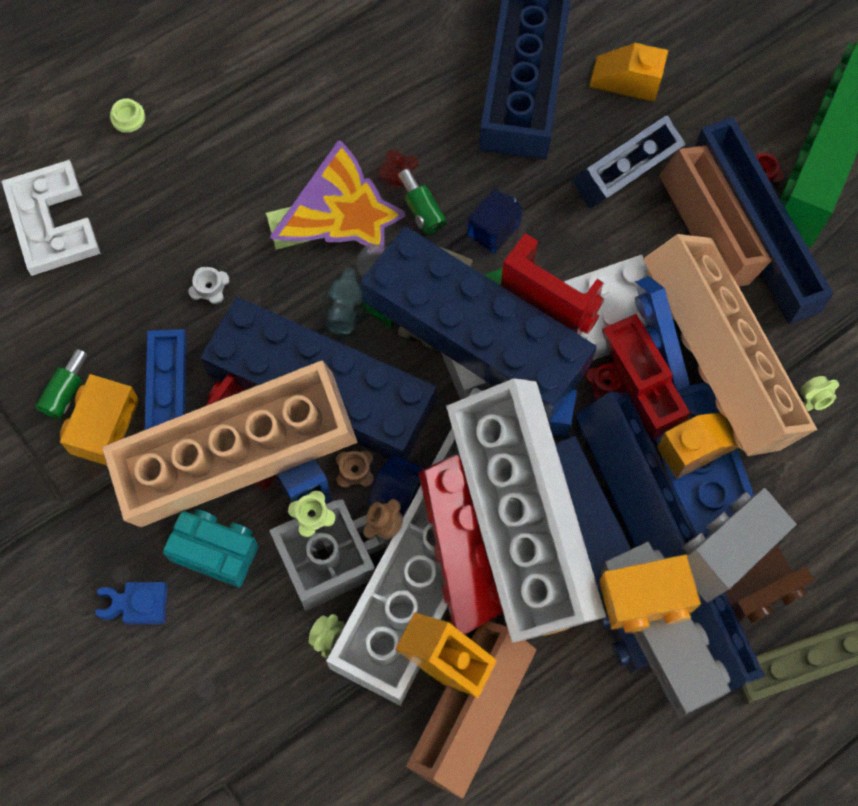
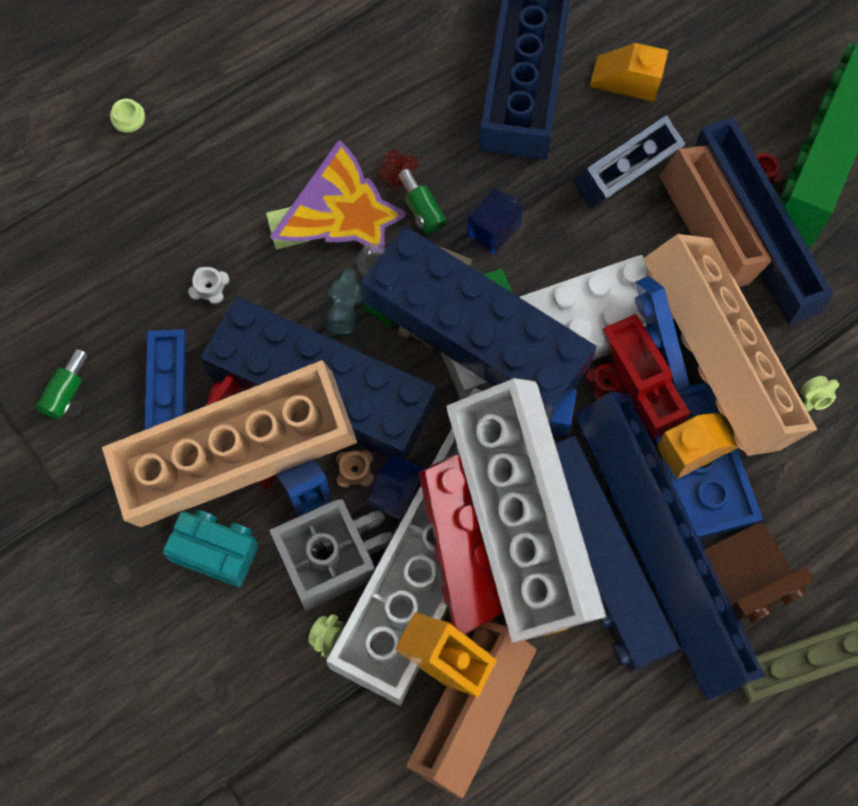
white plate [2,160,101,276] -> none
light orange brick [60,374,140,466] -> none
blue plate [95,582,168,624] -> none
yellowish green plate [288,491,335,537] -> none
medium nougat plate [363,499,403,539] -> none
red panel [501,233,605,335] -> none
light orange brick [599,555,701,633] -> none
light grey brick [600,542,731,719] -> none
light grey brick [682,488,797,603] -> none

